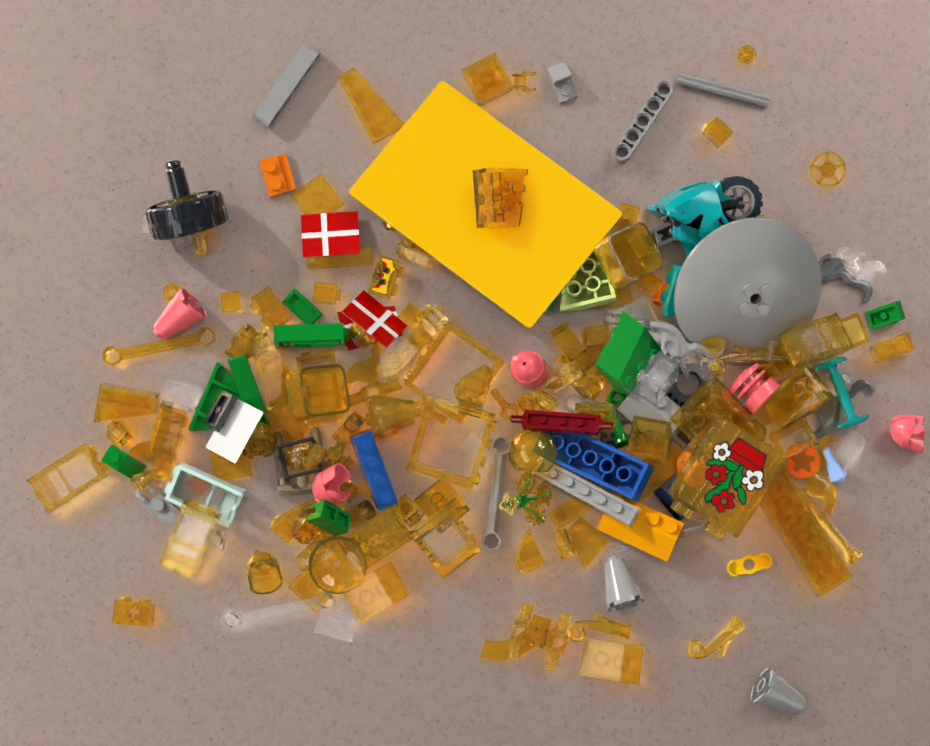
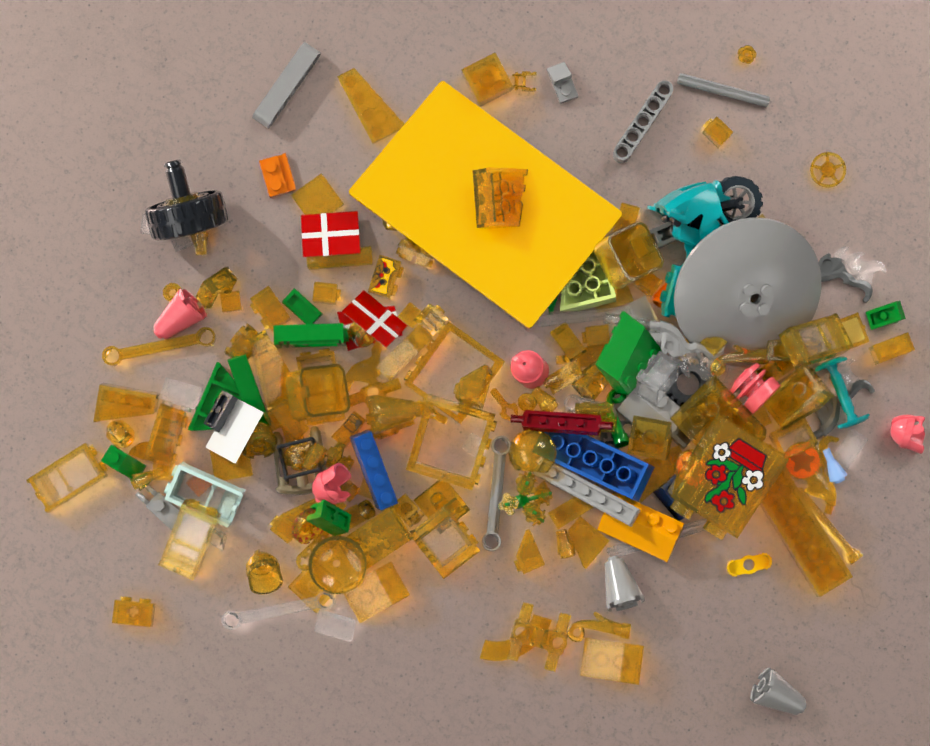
clear yellow plant [686,615,746,659] -> none
none -> clear yellow slope [195,267,238,309]

